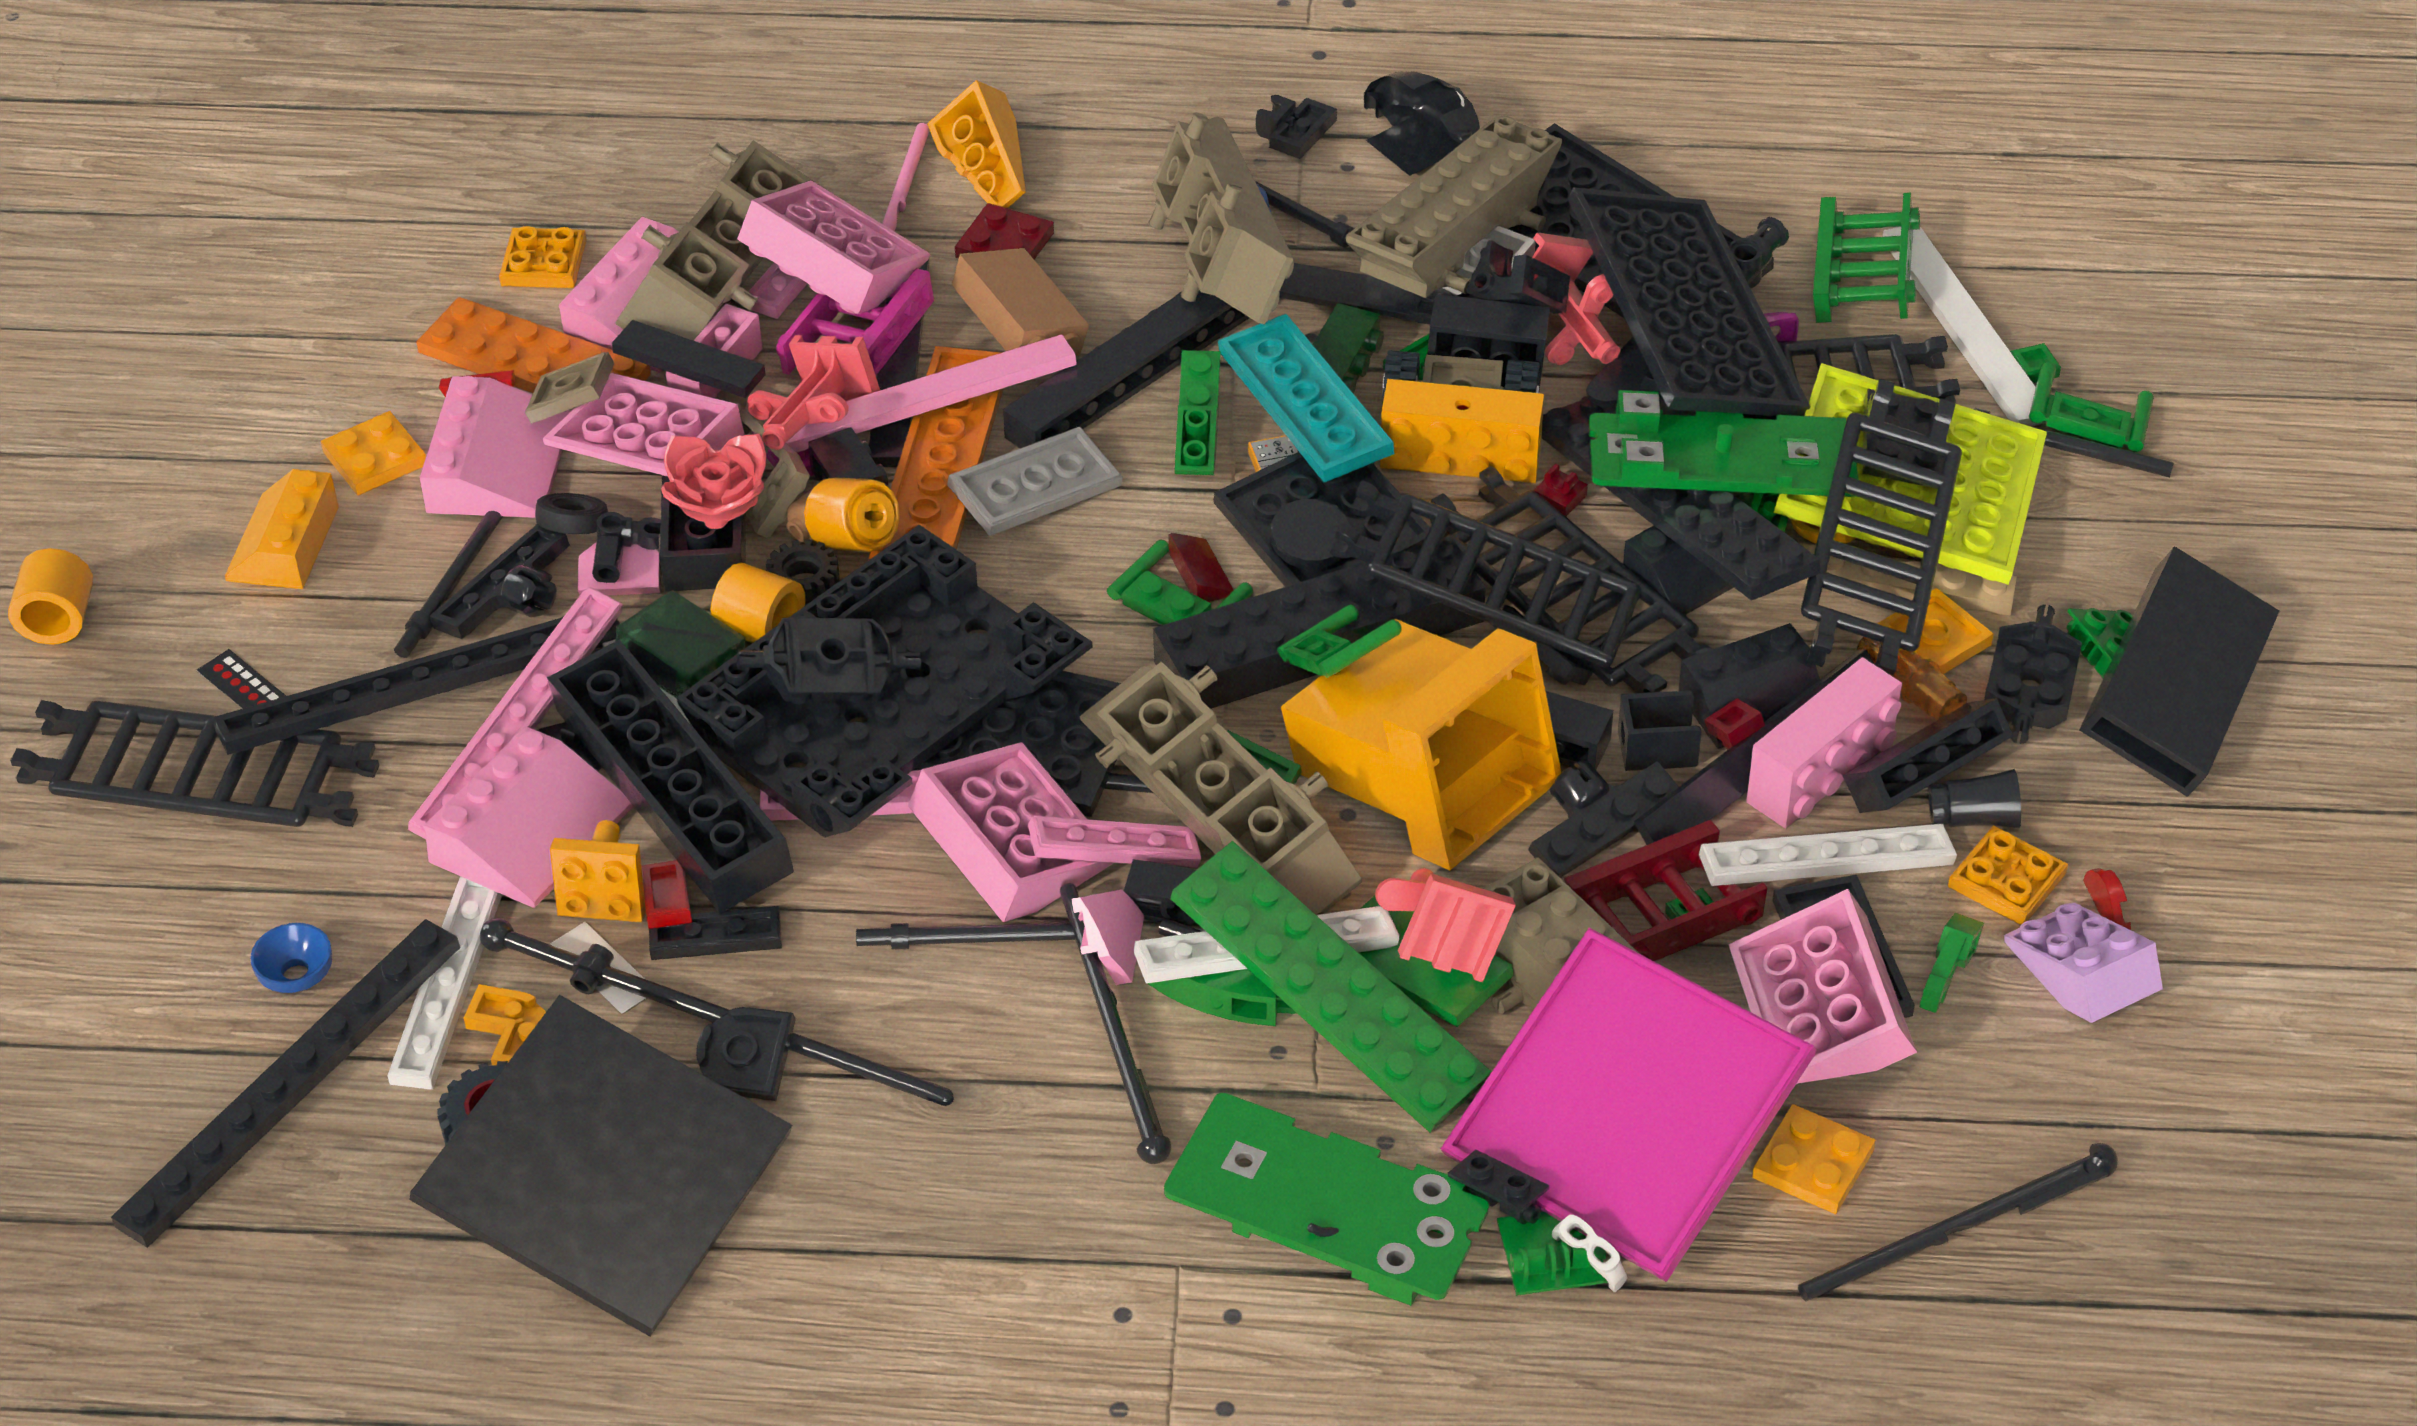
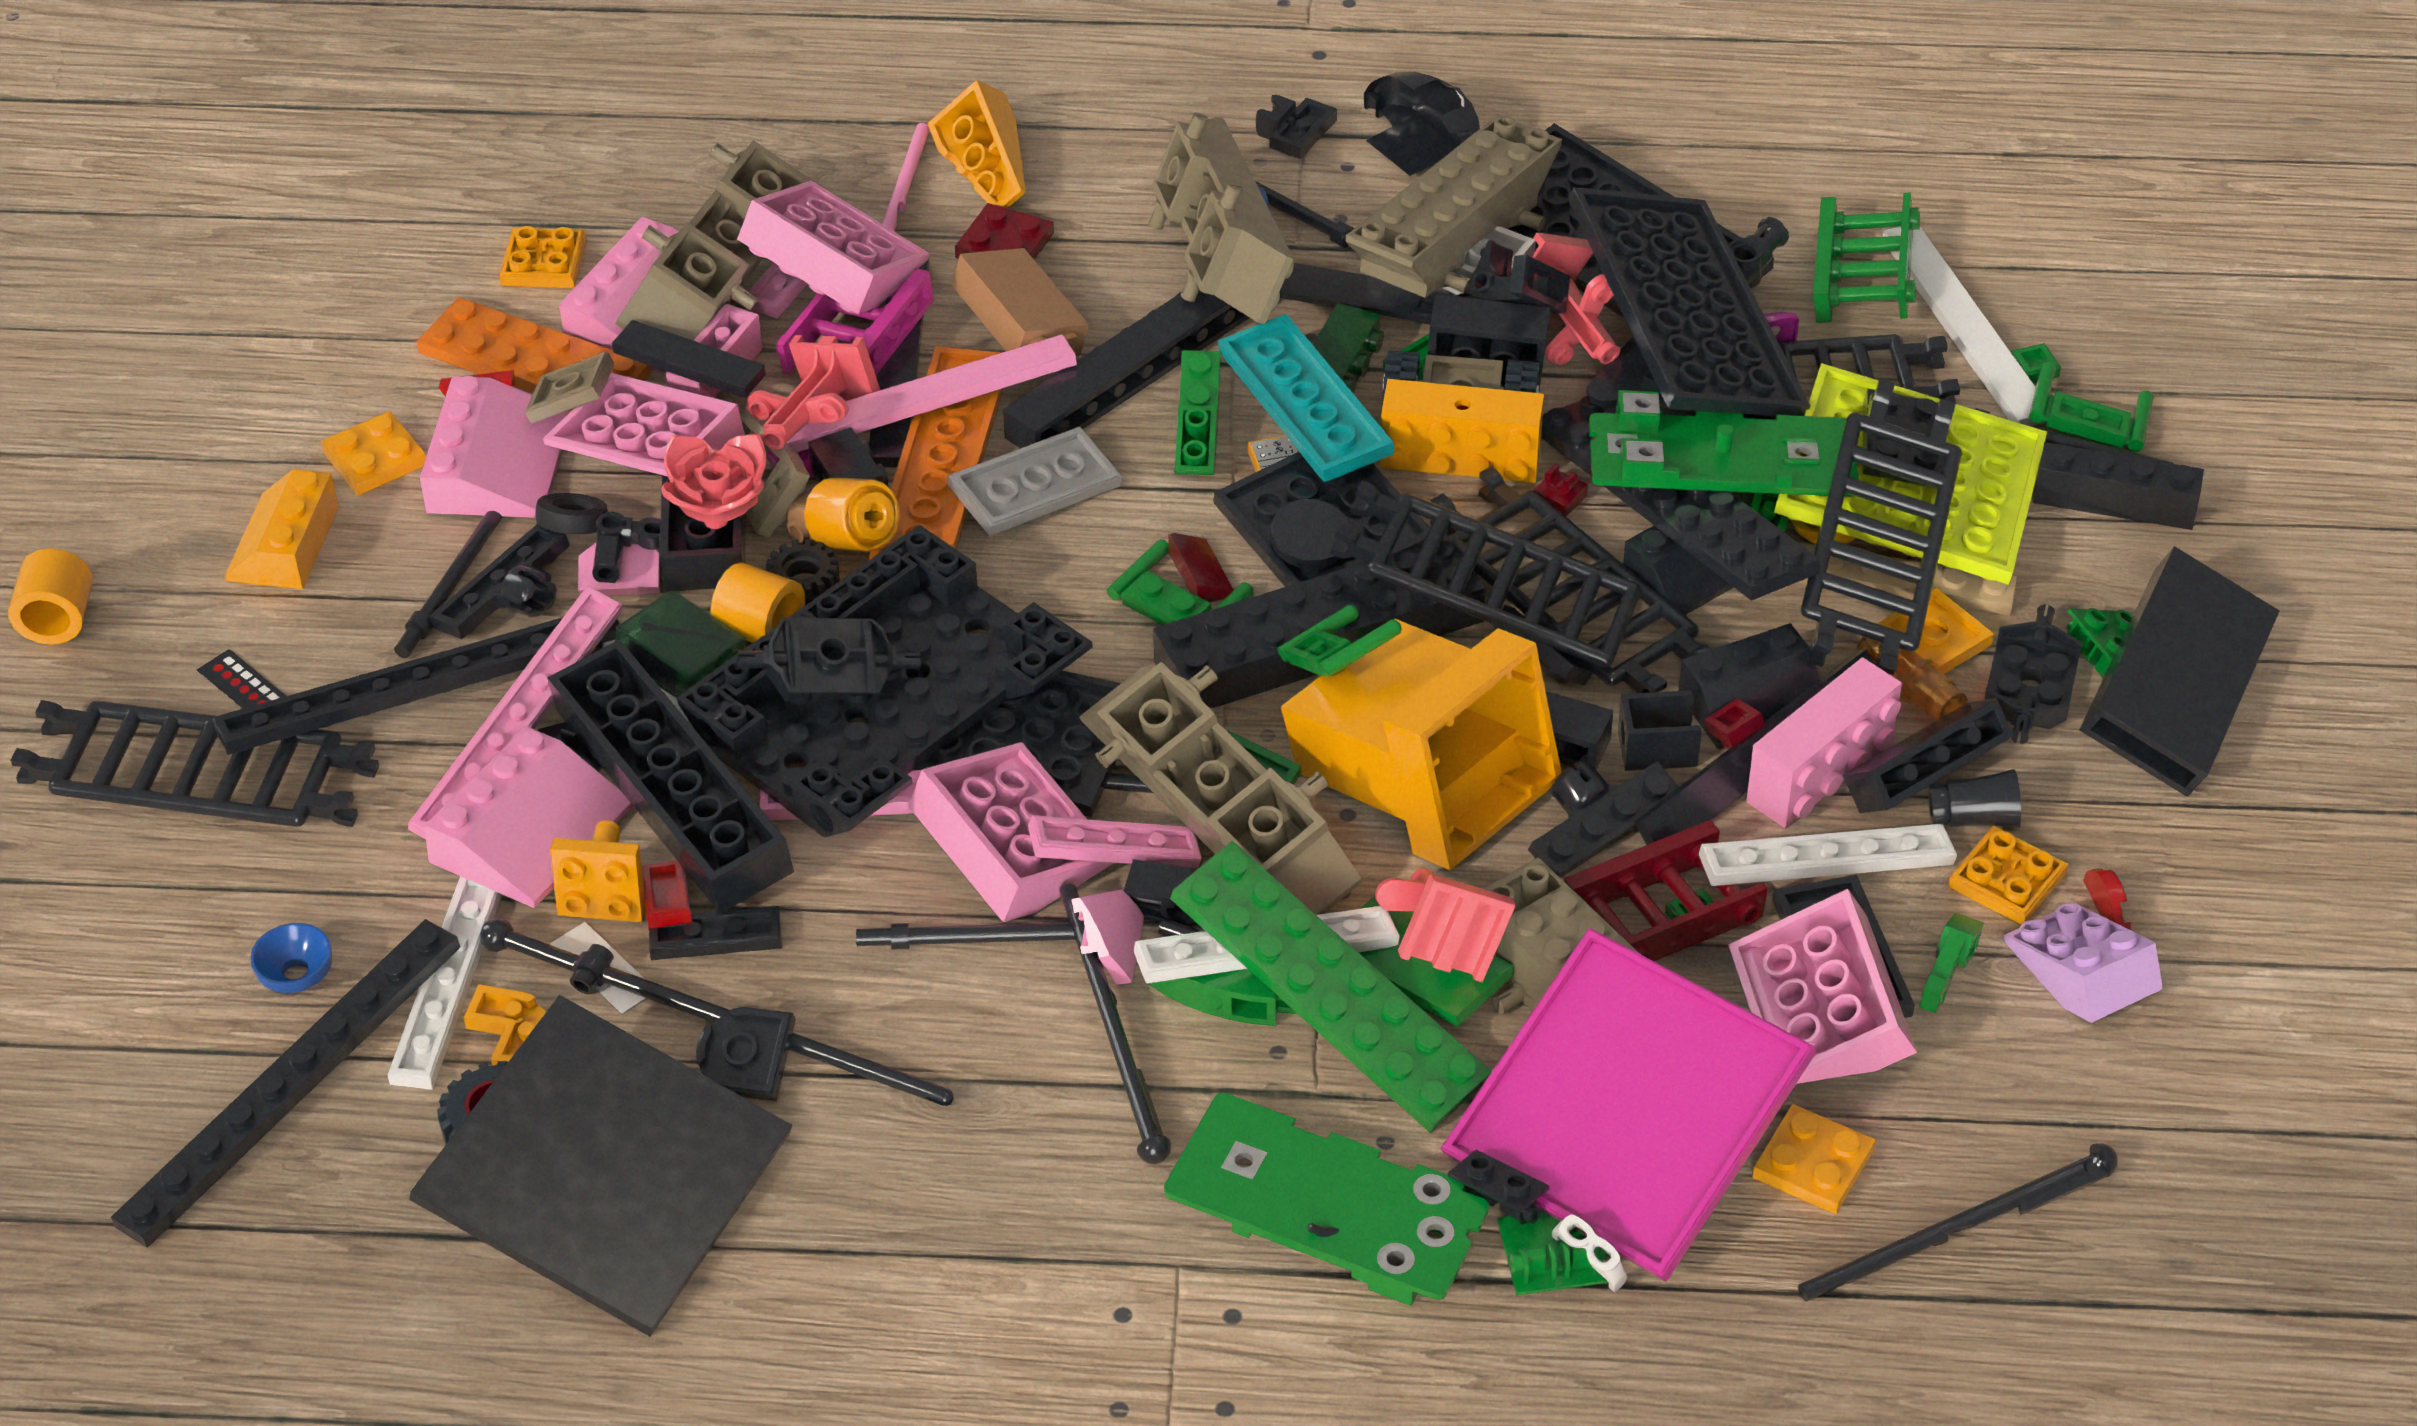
none -> black brick [2033,442,2204,530]

